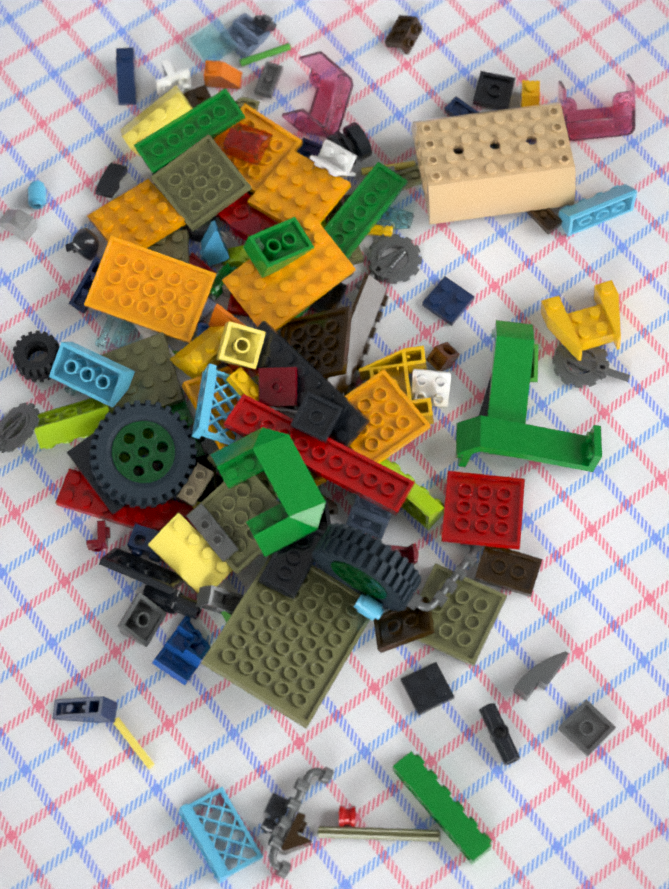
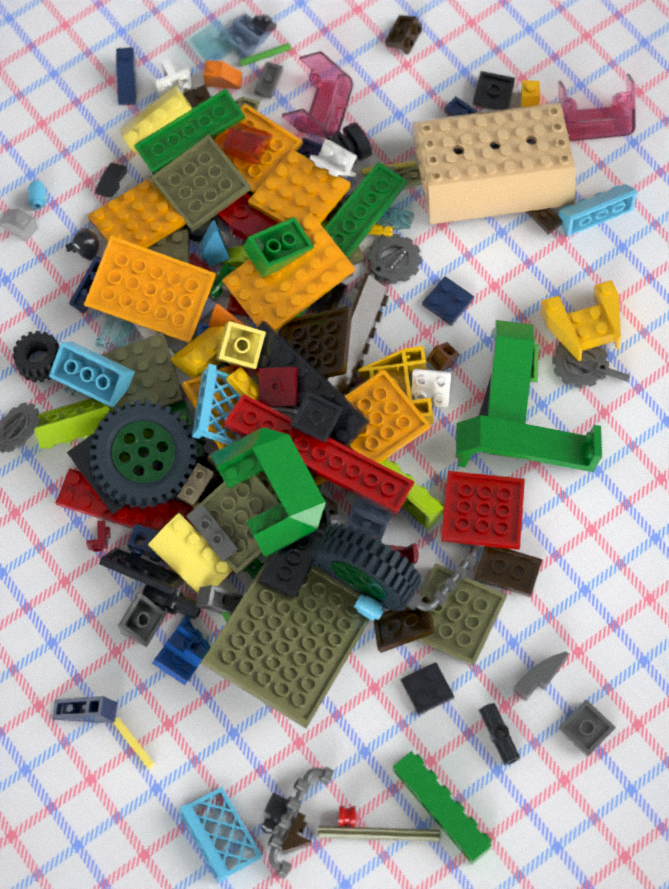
none -> green plate [243,558,264,579]

